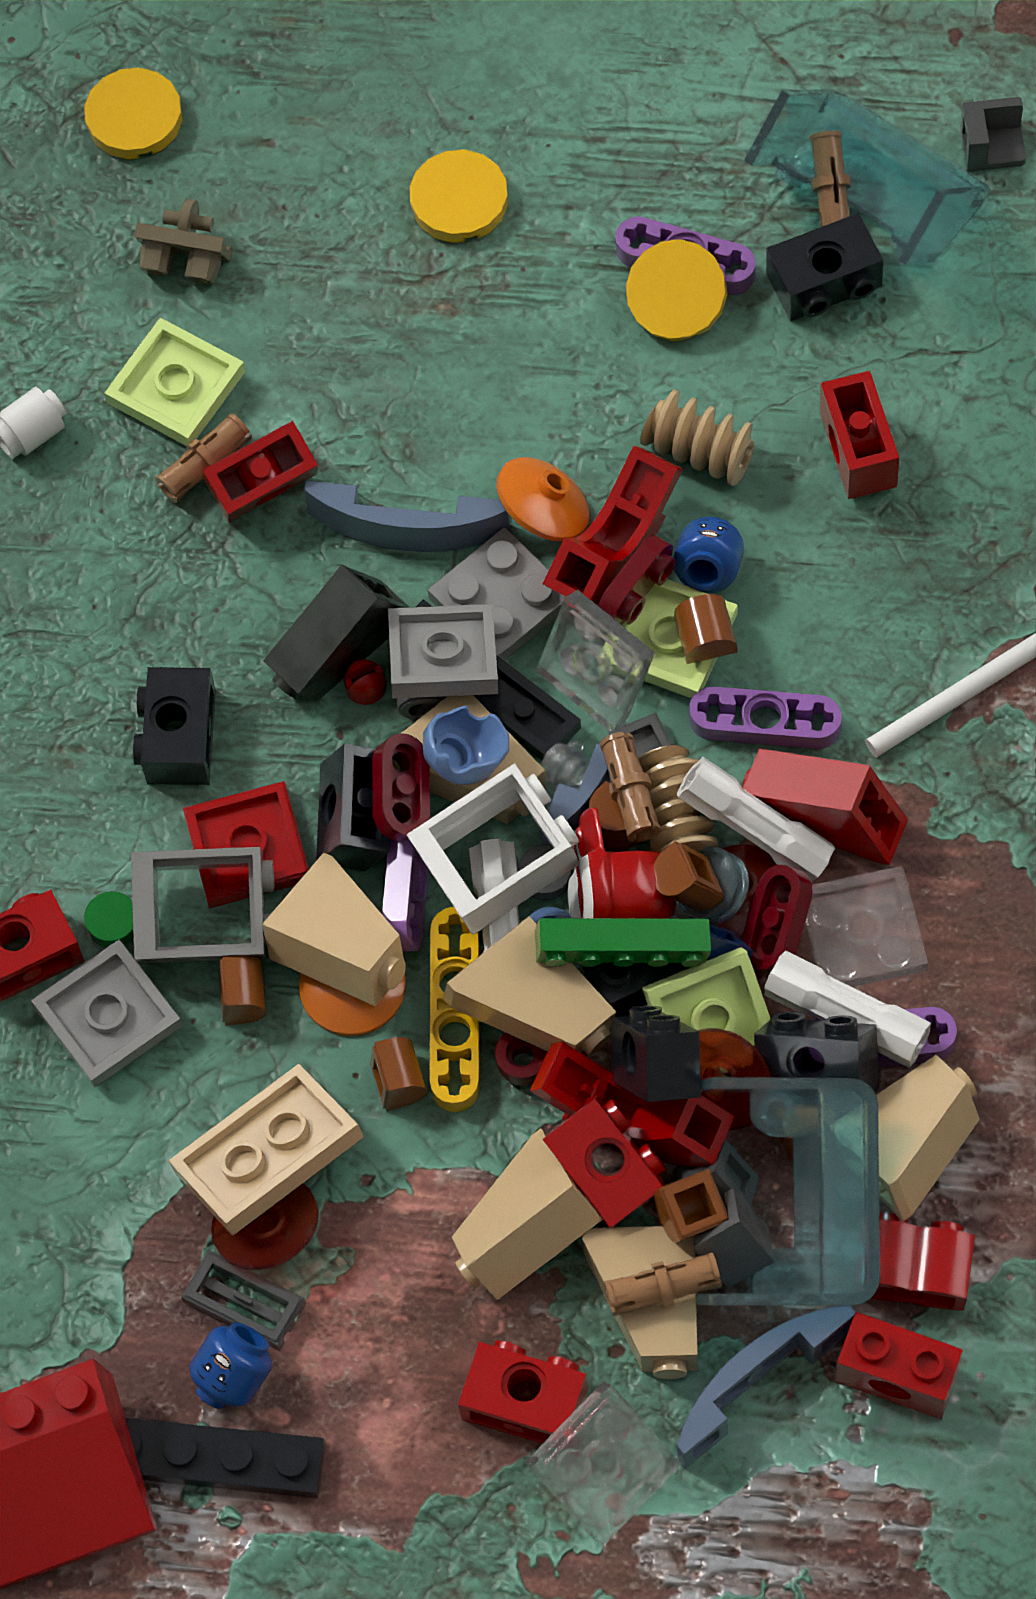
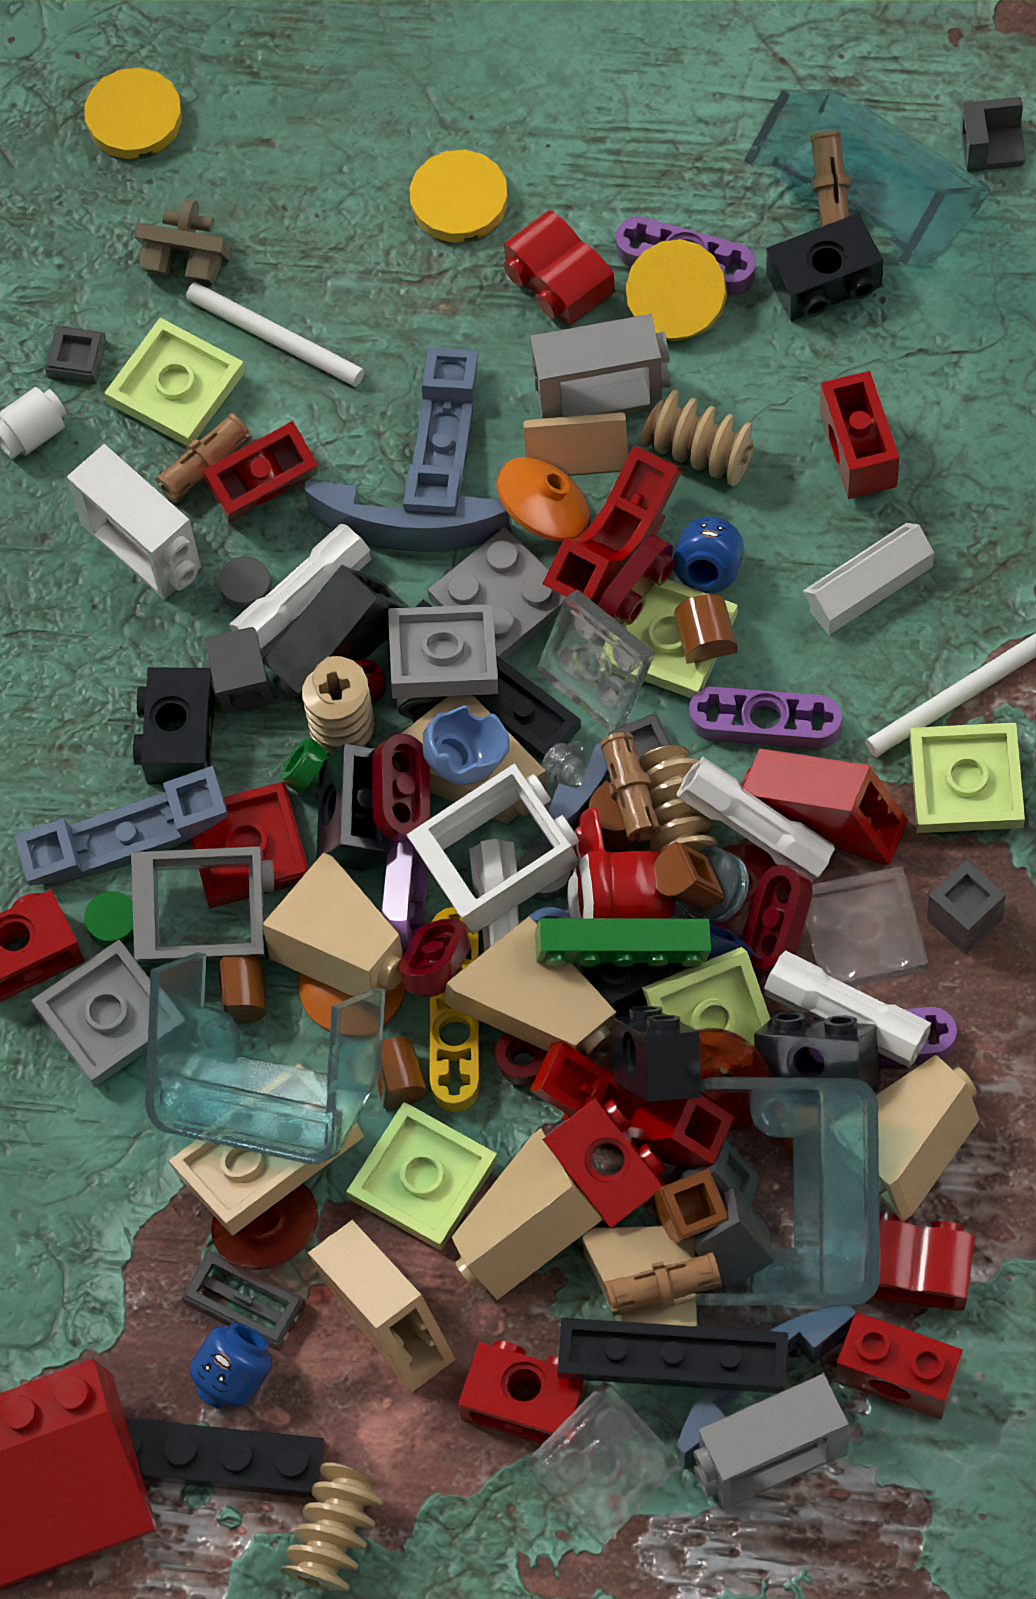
none -> sand blue slope [14,766,229,886]
none -> dark grey tile [45,326,107,384]
none -> white window [67,444,201,600]
none -> clear light blue windscreen [145,952,385,1165]
none -> white bar [186,282,365,387]
none -> dark grey panel [204,627,275,715]
none -> dark grey tile [219,557,272,611]
none -> white axle [229,524,372,658]
none -> tan piece [279,1462,384,1591]
none -> green tile [281,738,328,792]
none -> tan piece [302,656,375,755]
none -> tan slope [308,1220,456,1393]
none -> yellowish green plate [346,1102,498,1251]
none -> dark red plate [399,919,471,997]
none -> sand blue slope [403,347,478,514]
none -> red brick [503,210,616,326]
none -> tan slope [523,412,628,475]
none -> light grey window [530,314,670,419]
none -> black plate [557,1318,788,1393]
none -> light grey window [693,1373,849,1510]
none -> white piece [802,523,934,635]
none -> yellowish green plate [909,723,1025,833]
none -> dark grey panel [927,860,1006,955]

